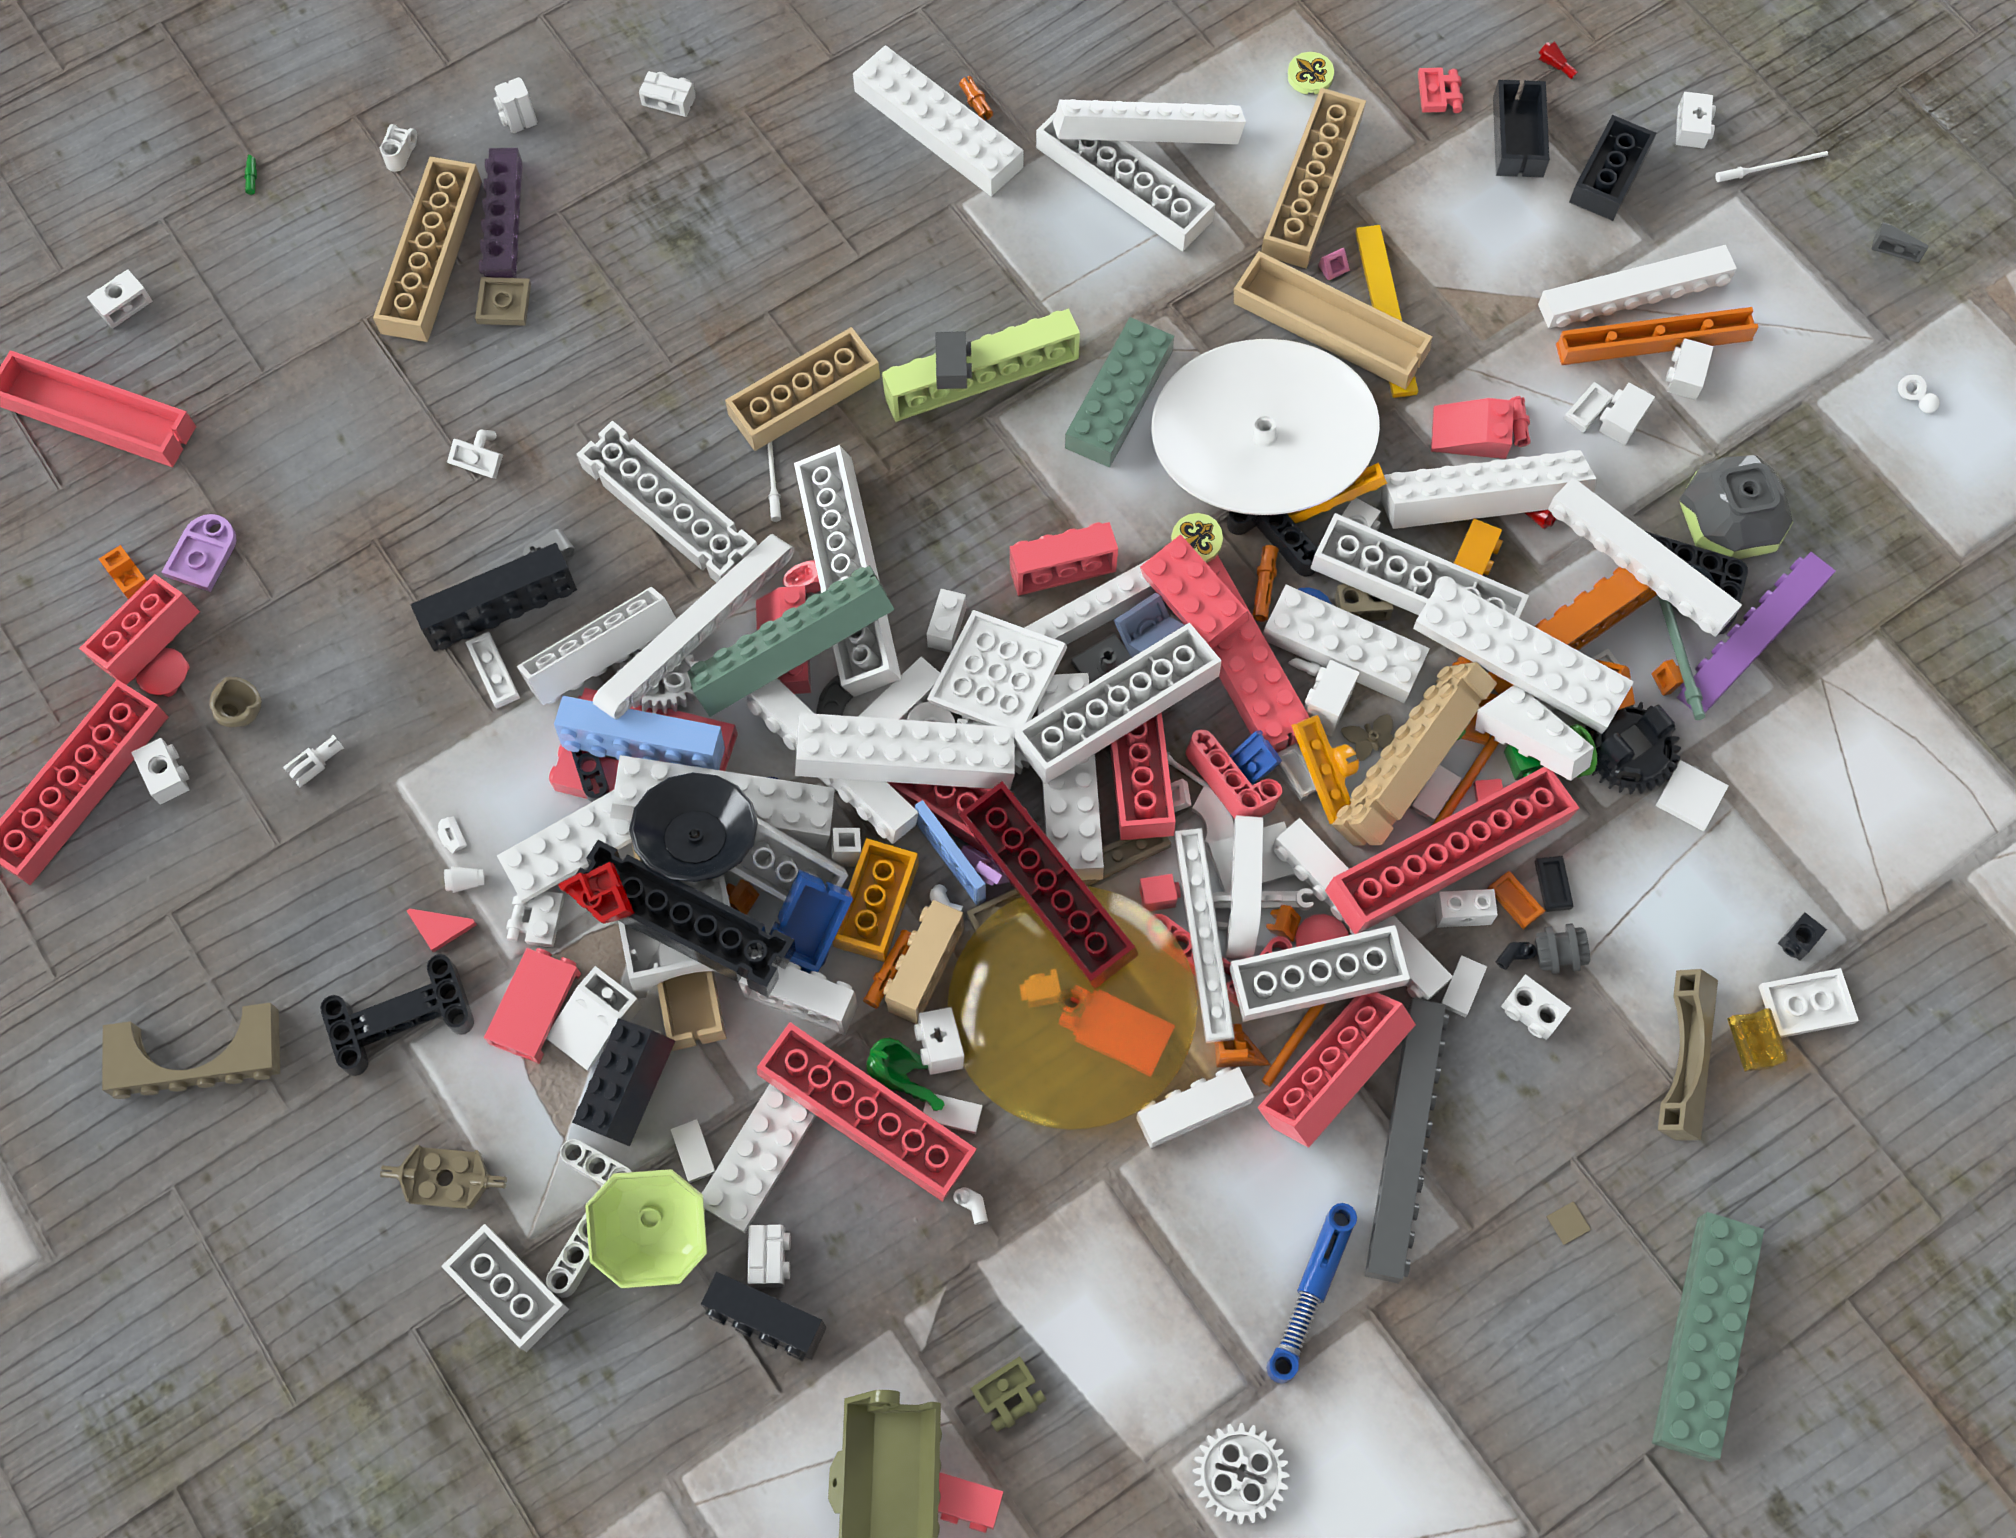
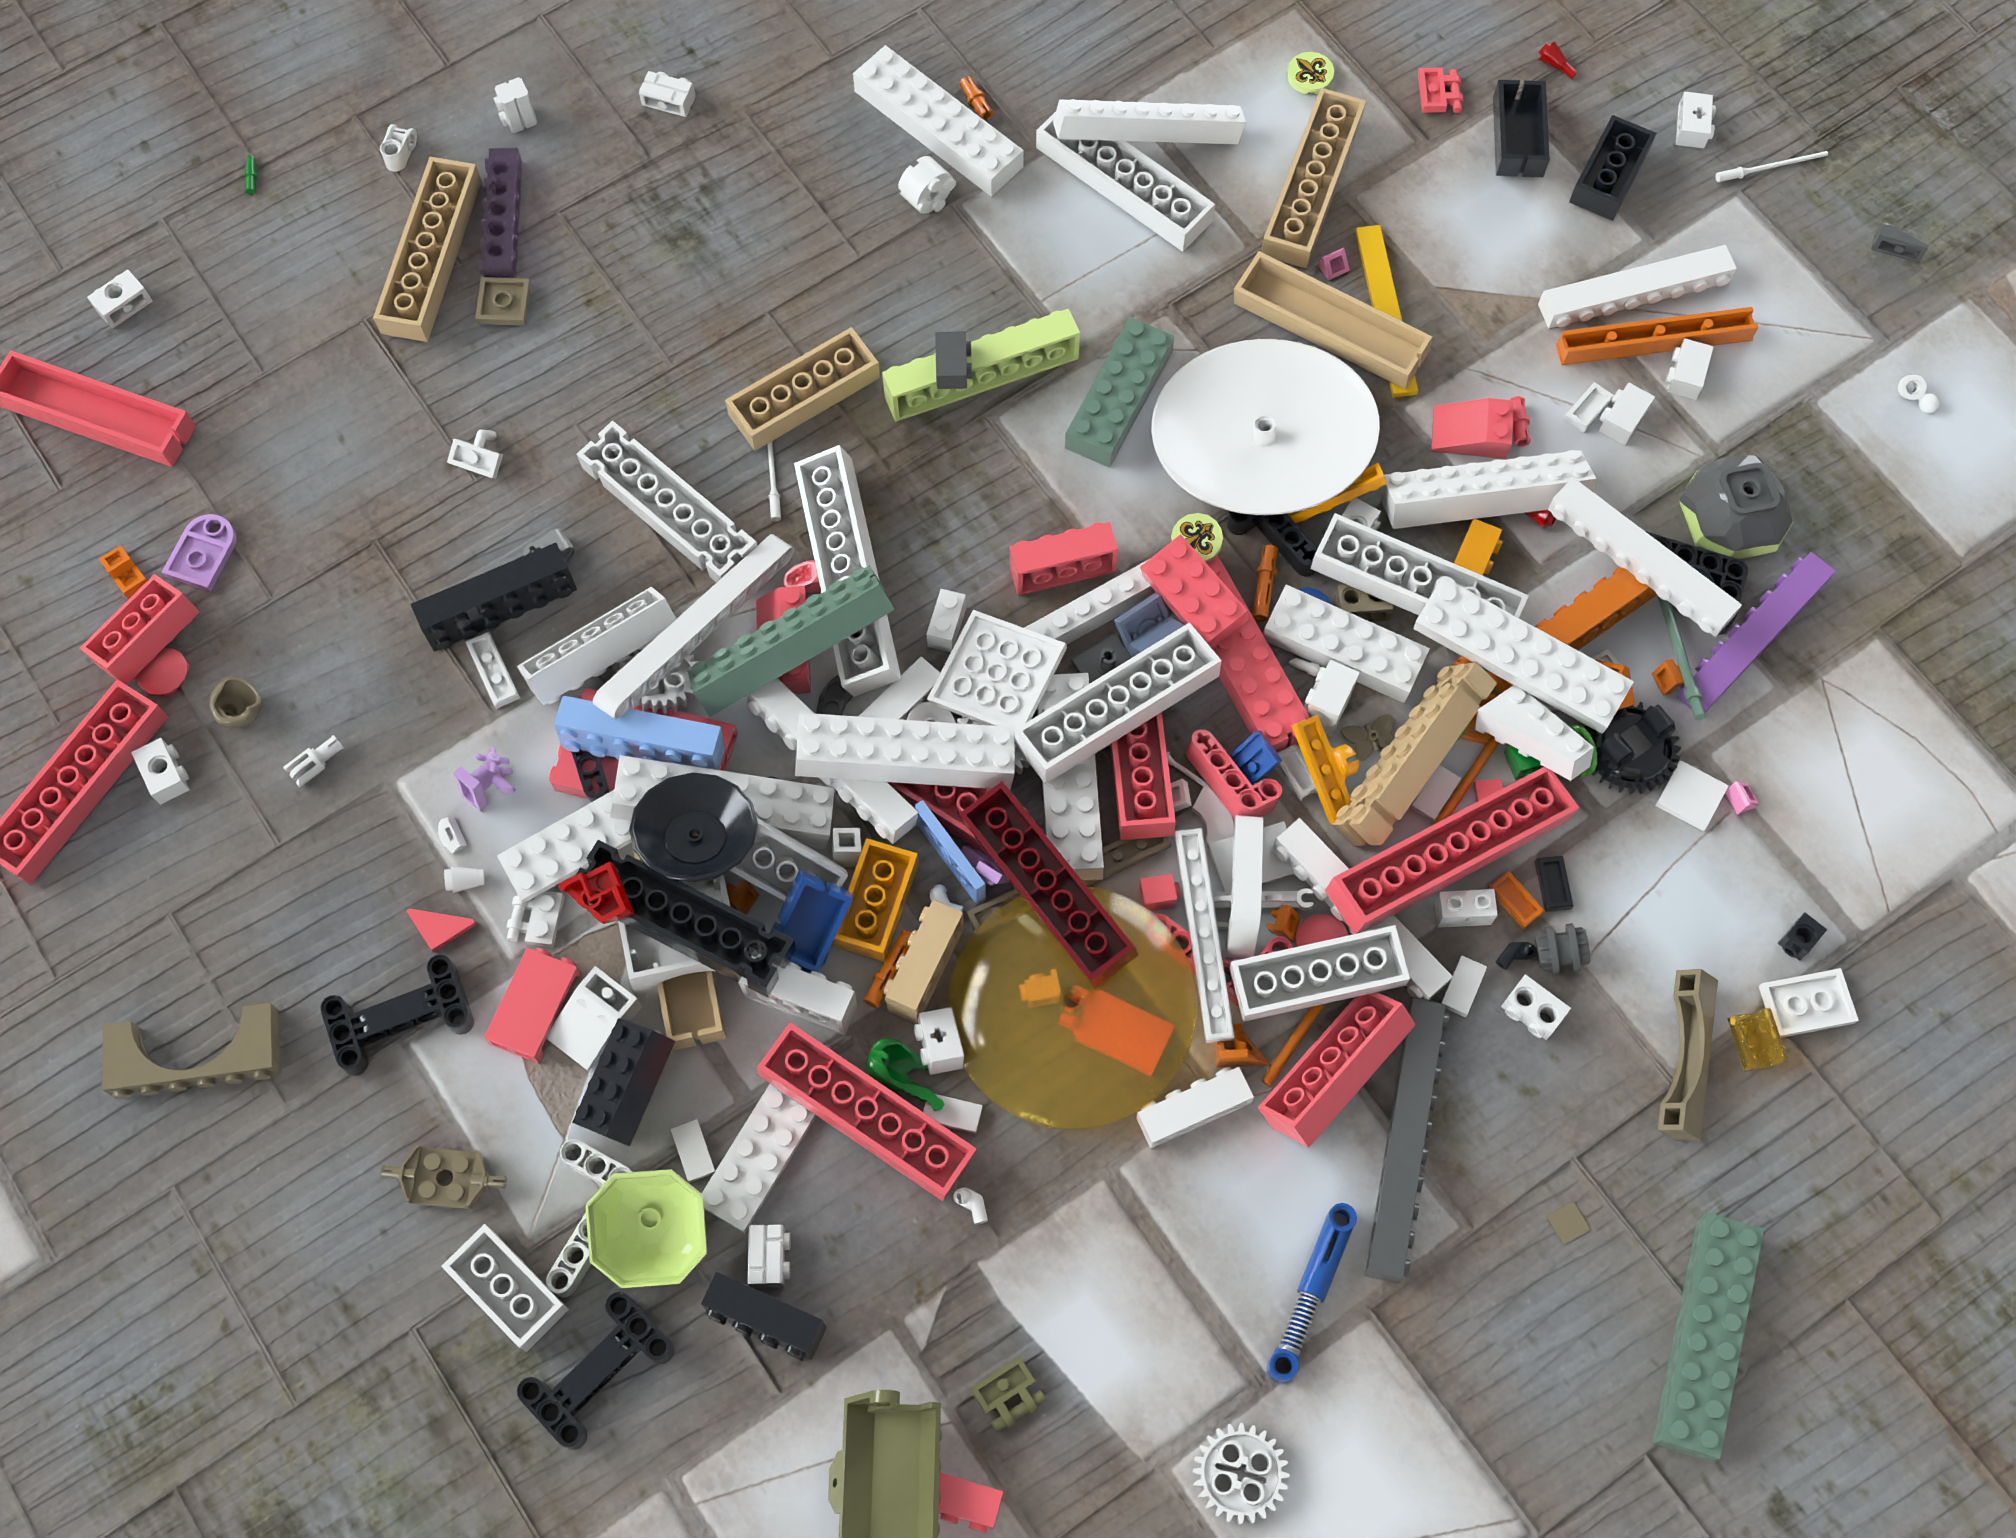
none -> lavender piece [453,747,516,812]
none -> black beam [517,1292,674,1450]
none -> white brick [898,156,956,214]
none -> bright pink slope [1725,781,1759,815]

